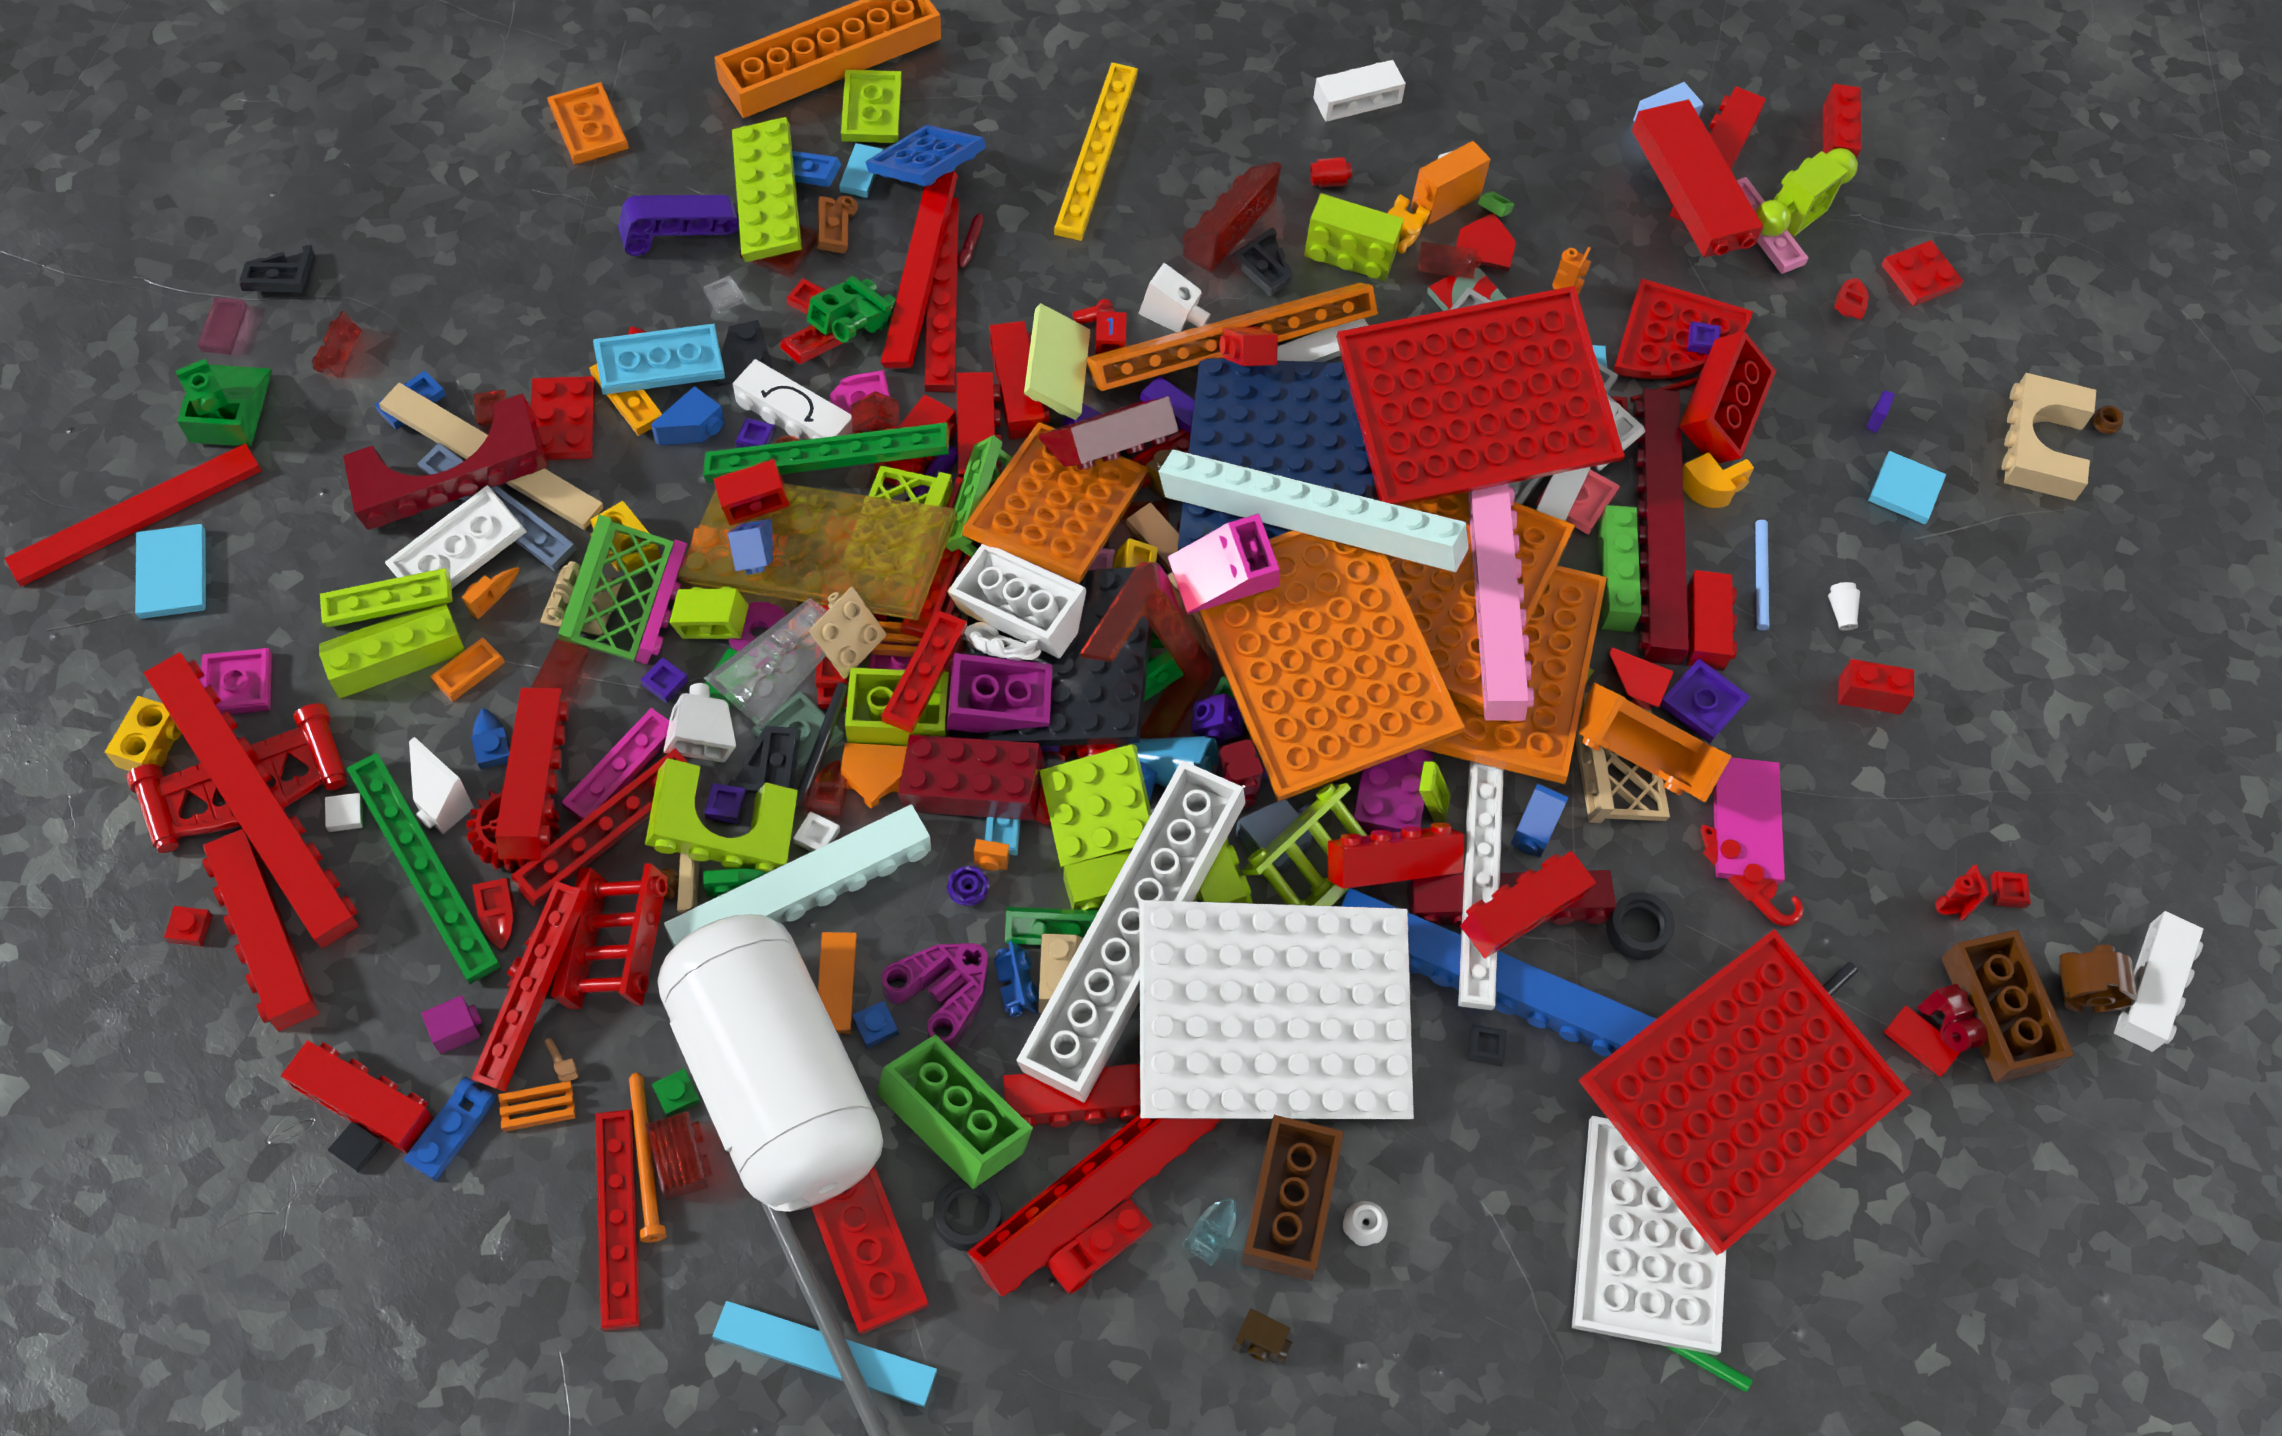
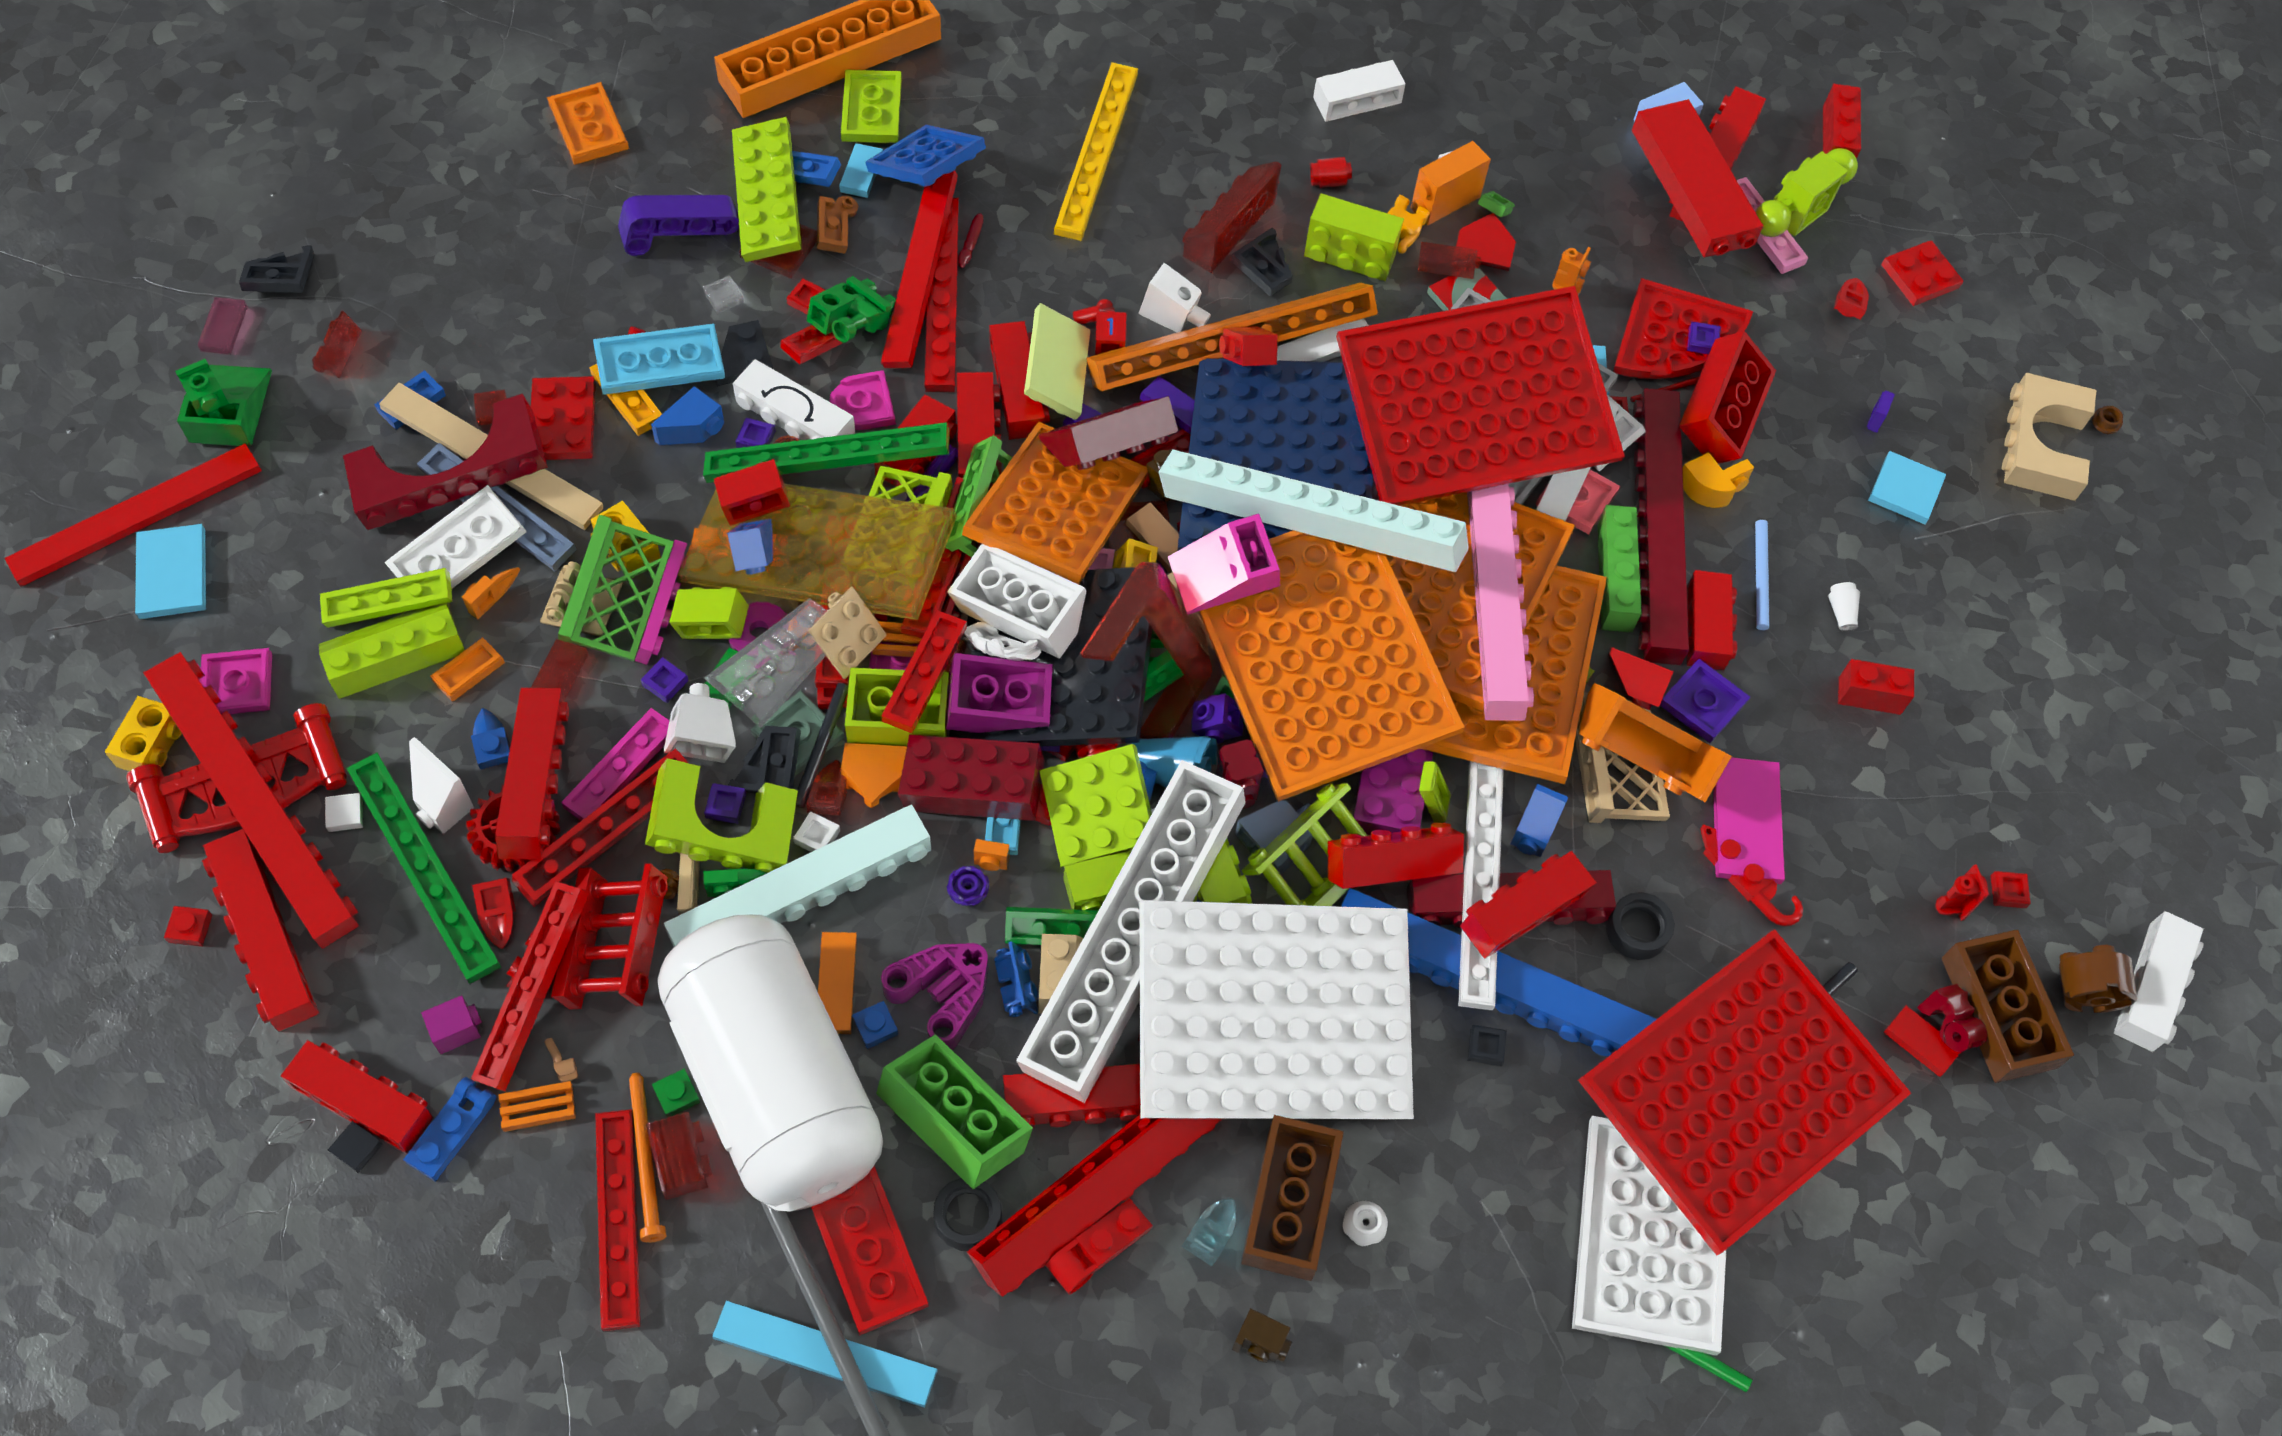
clear red brick [851,391,900,434] -> none

